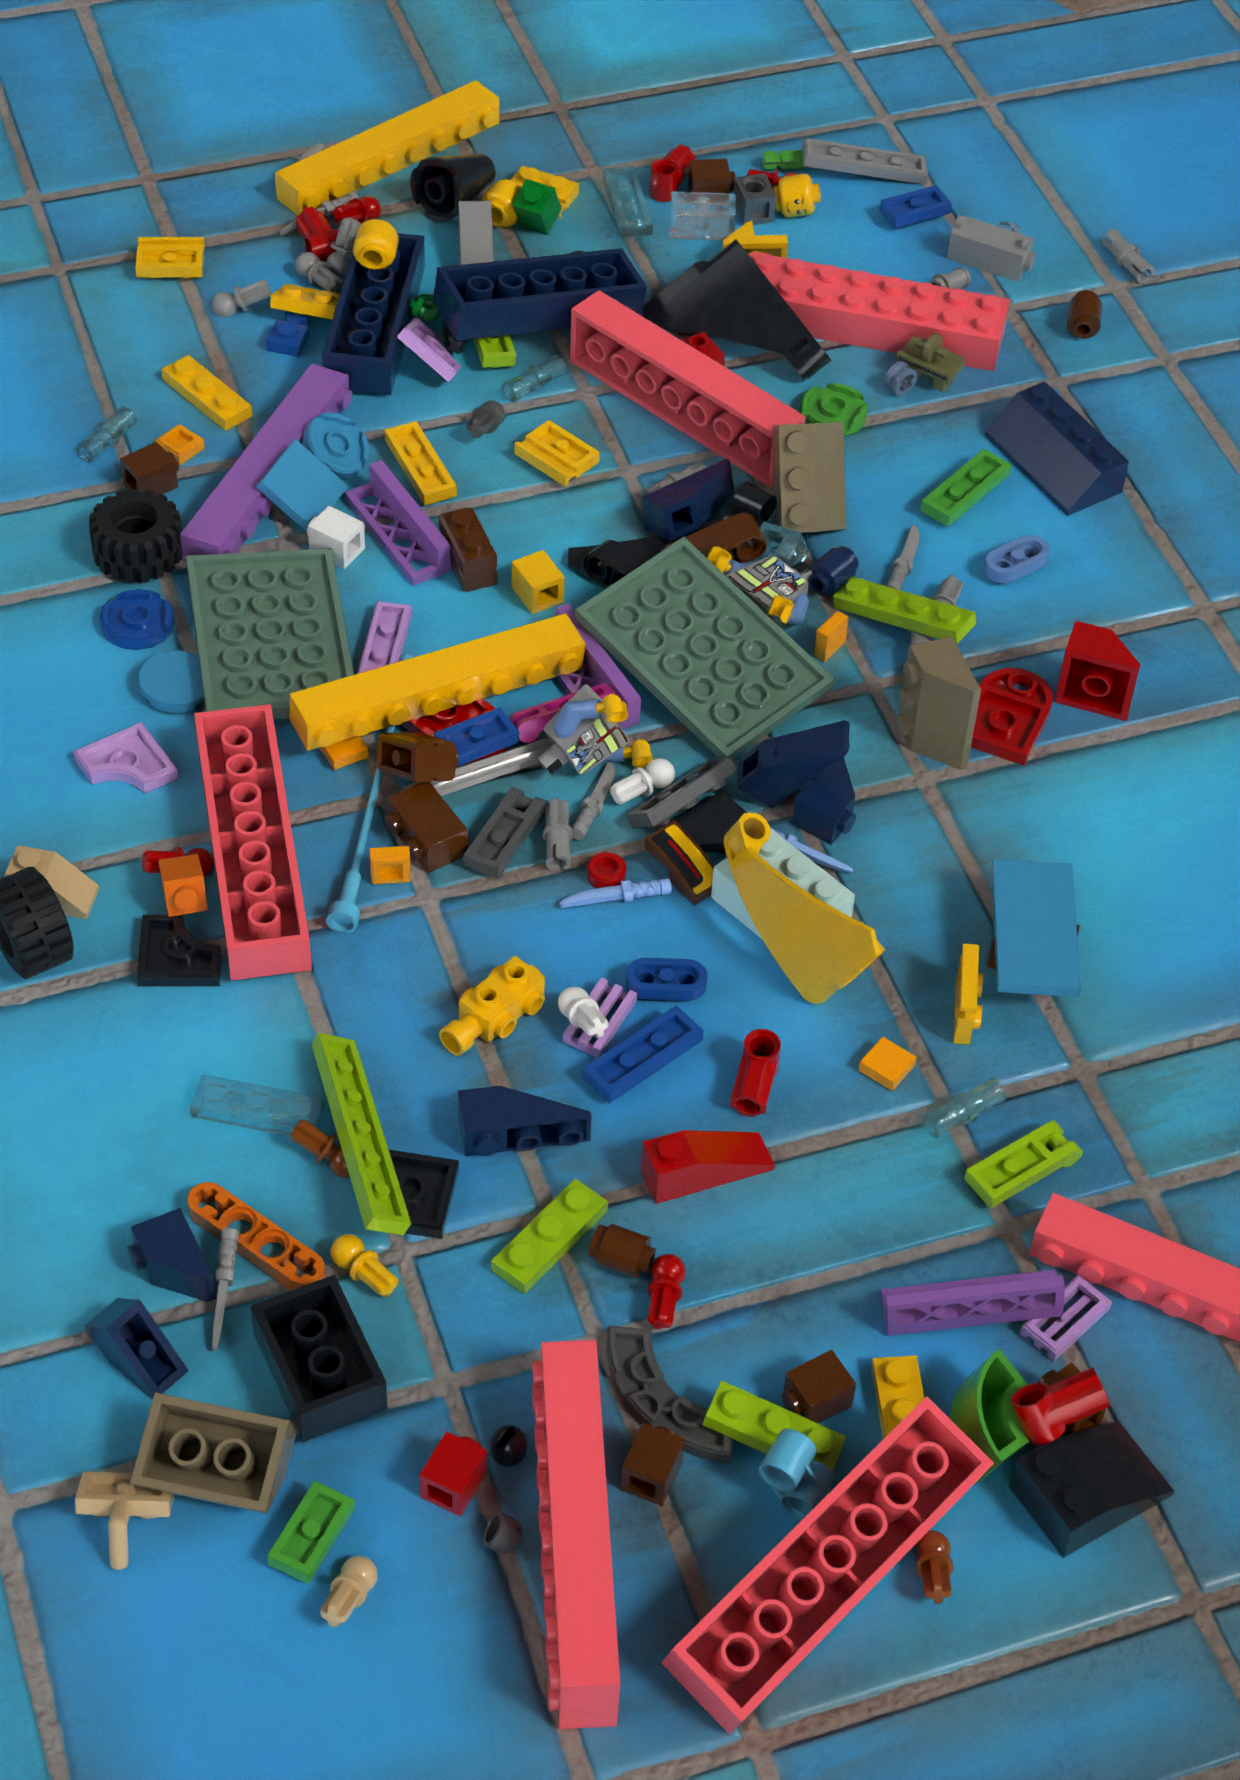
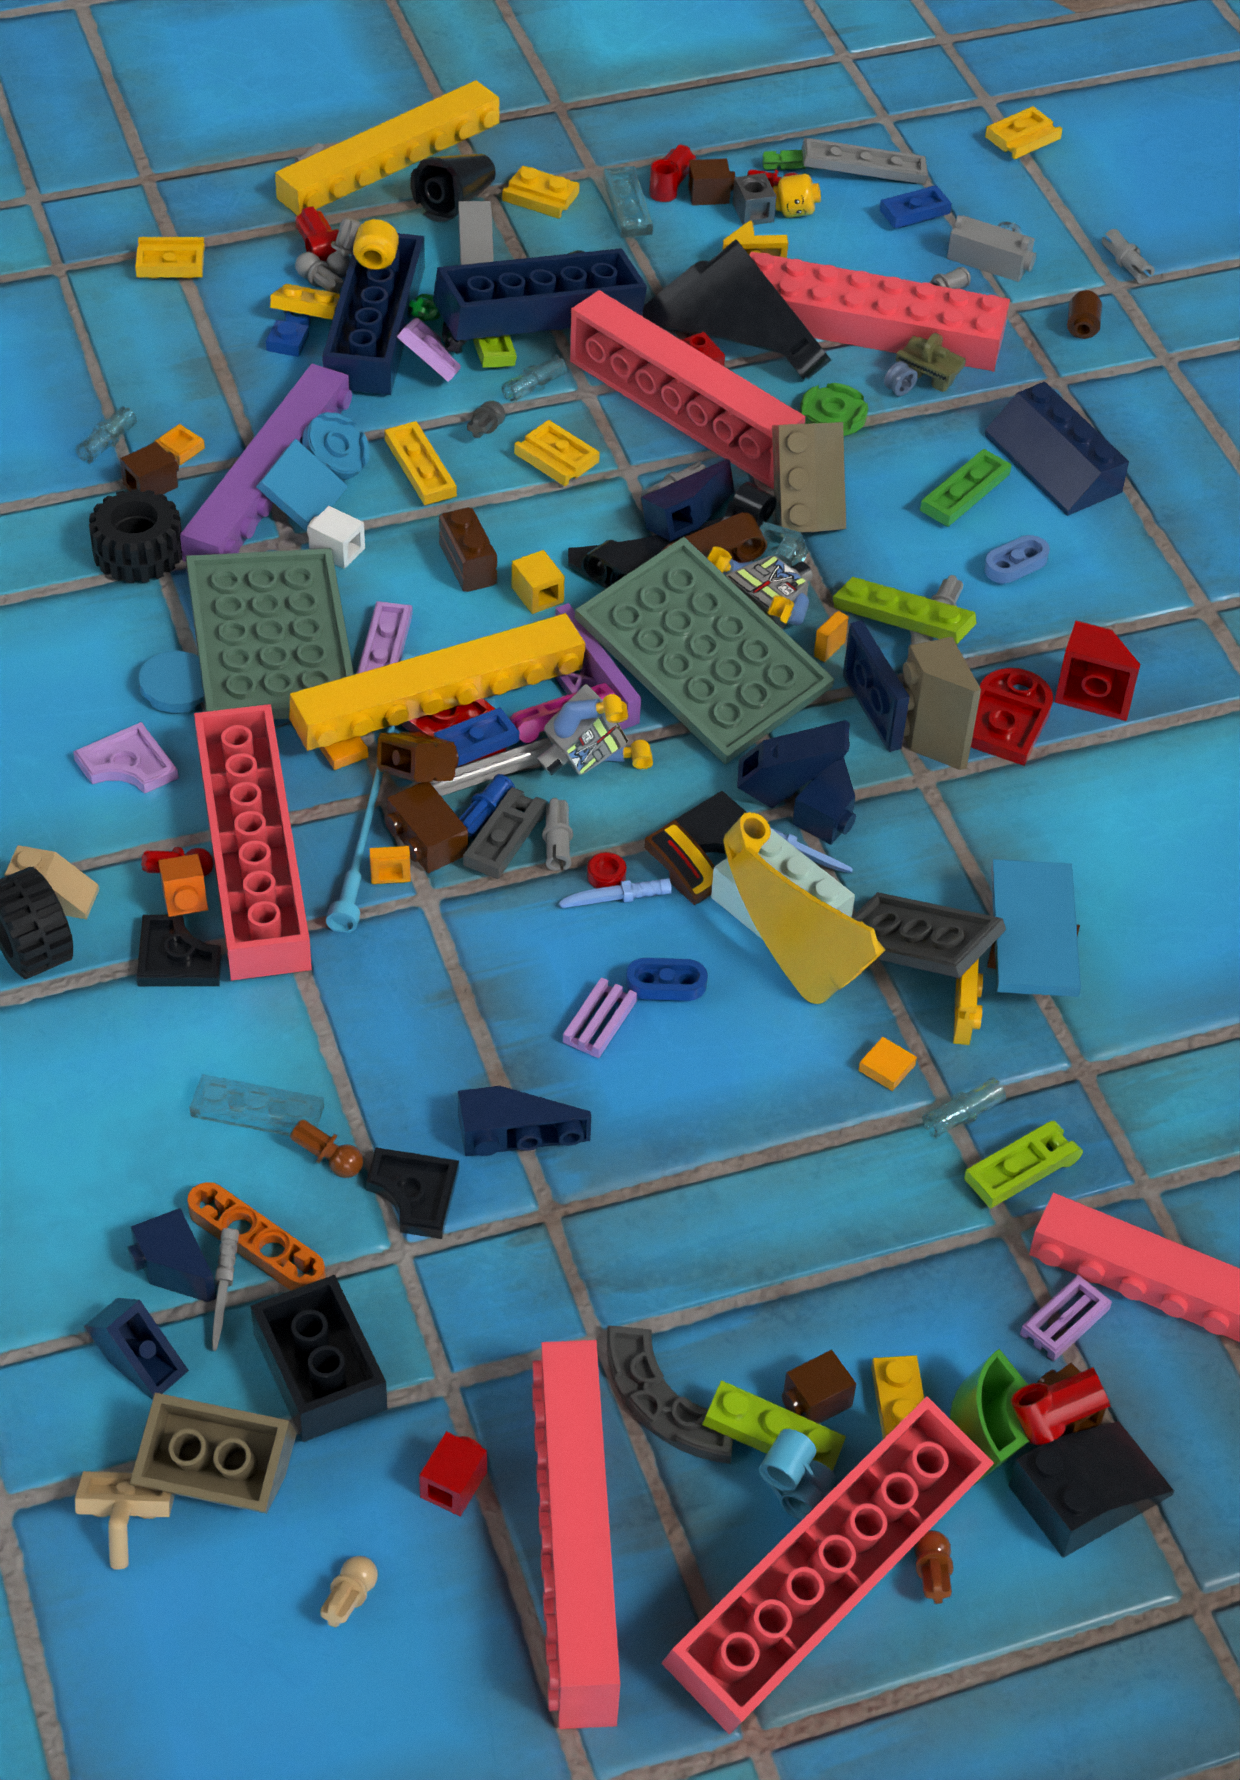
blue tile [100,589,175,650] -> none
yellow plate [161,355,253,431] -> none
light grey axle [212,280,271,317] -> none
bright green plate [267,1481,356,1584] -> none
light grey piece [279,191,359,236] -> none
lime plate [311,1033,411,1236] -> none
yellow axle [330,1234,399,1297] -> none
red axle [333,196,381,224] -> none
medium lavender fence [345,460,451,586] -> none
yellow brick [439,956,545,1056] -> none
yellow head [481,179,521,228] -> none
dark grey hinge [483,1511,522,1553] -> none
black hinge [490,1425,527,1466] -> none
lime plate [491,1178,608,1294] -> none
green brick [512,179,561,235] -> none
white axle [558,986,609,1038] -> none
light grey piece [572,762,615,840] -> none
blue plate [582,1005,704,1104] -> none
reddish brown brick [588,1223,656,1279] -> none
white axle [610,758,675,804] -> none
reddish brown brick [620,1423,685,1507] -> none
dark grey plate [626,757,737,830] -> none
red slope [641,1130,775,1204] -> none
red axle [647,1254,686,1330] -> none
clear brick [670,191,736,241] -> none
red piece [730,1029,781,1117] -> none
dark blue brick [808,546,859,596] -> none
medium lavender fence [881,1270,1065,1336] -> none
light grey piece [887,525,919,590] -> none
none -> blue axle [459,774,515,837]
none -> dark blue tile [843,620,910,752]
none -> dark grey tile [852,892,1006,978]
none -> yellow plate [985,106,1063,159]

